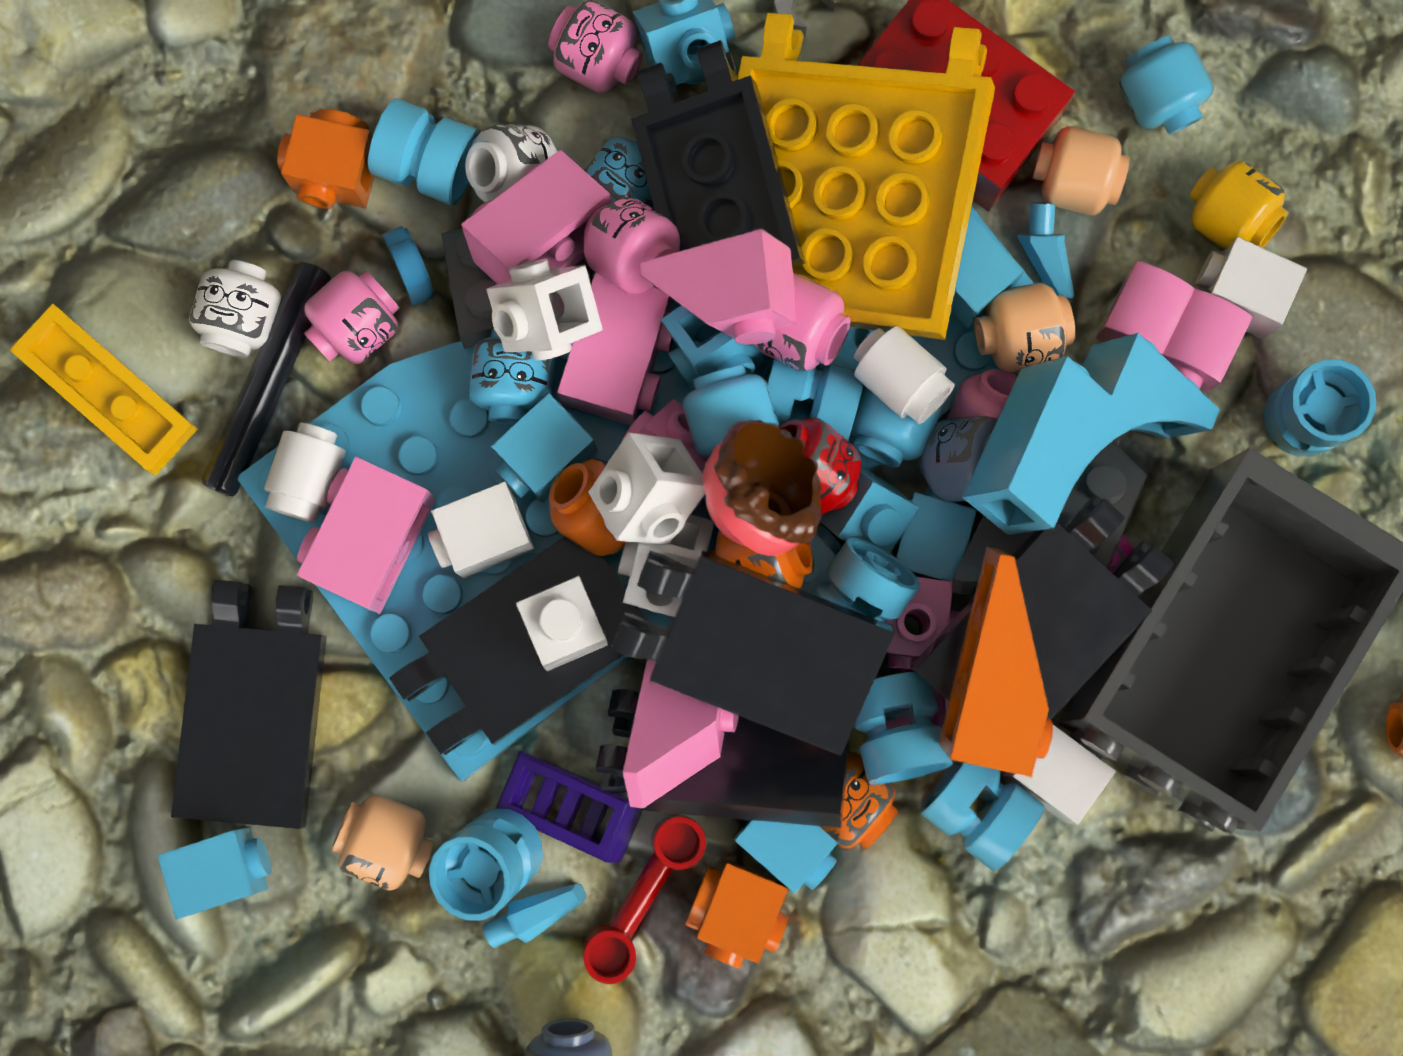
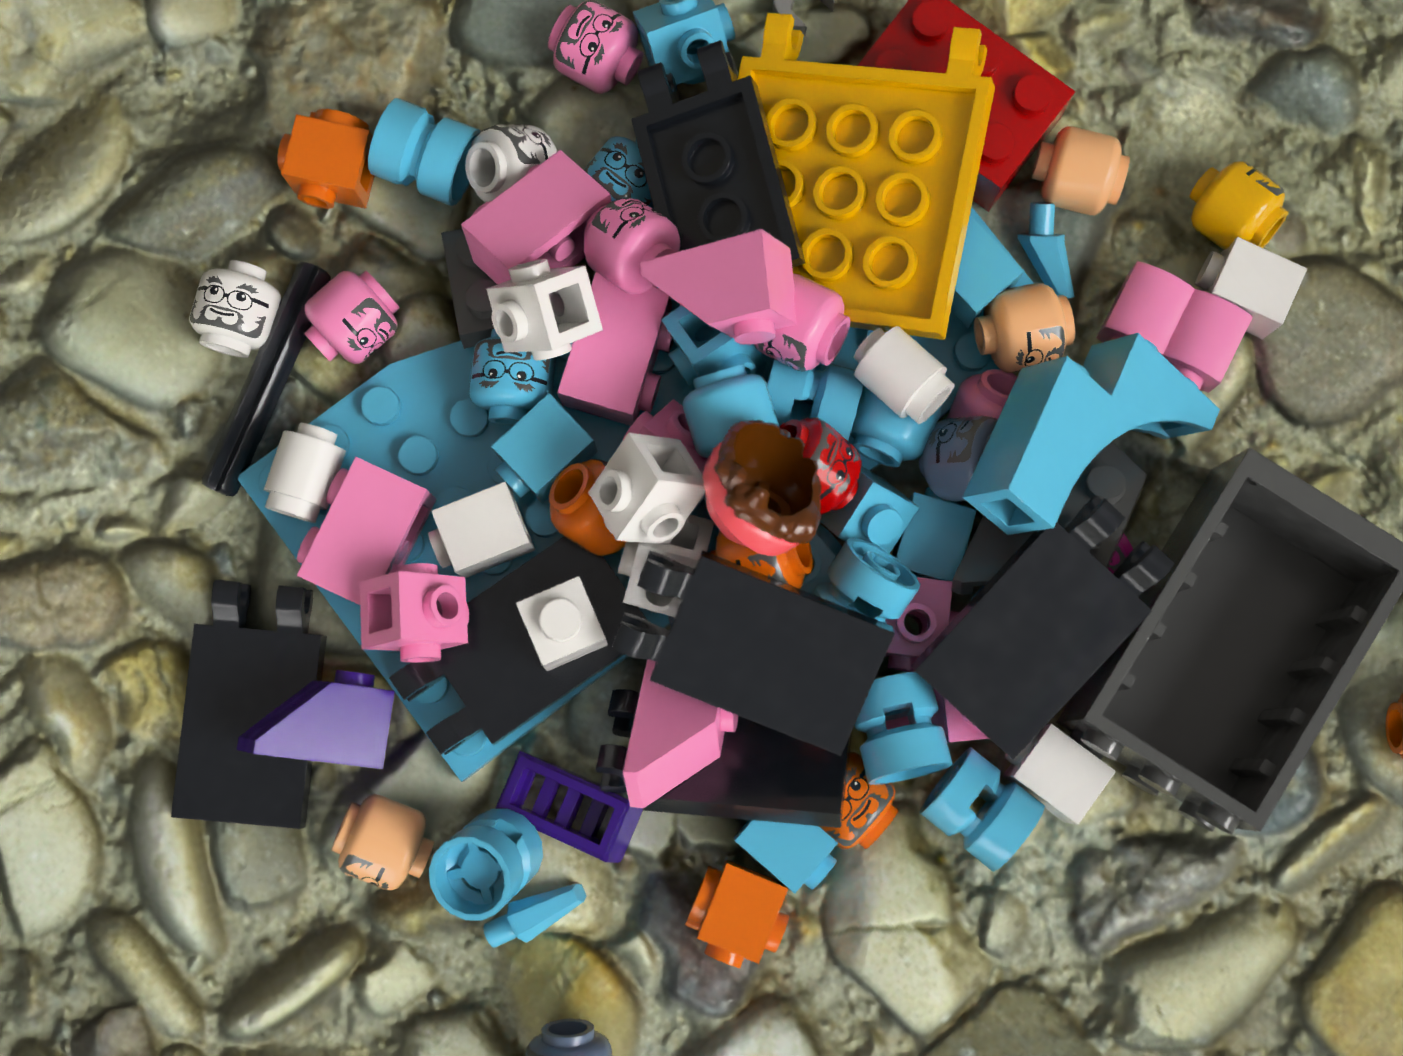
yellow plate [10,303,198,476] -> none
medium azure brick [157,828,271,920] -> none
dark azure tile [382,226,434,306] -> none
red bar [582,815,706,984] -> none
orange slope [938,546,1053,777] -> none
medium azure head [1119,36,1214,135] -> none
medium azure wheel [1264,359,1376,457] -> none
none -> slope [237,670,395,769]
none -> bright pink brick [359,563,469,663]

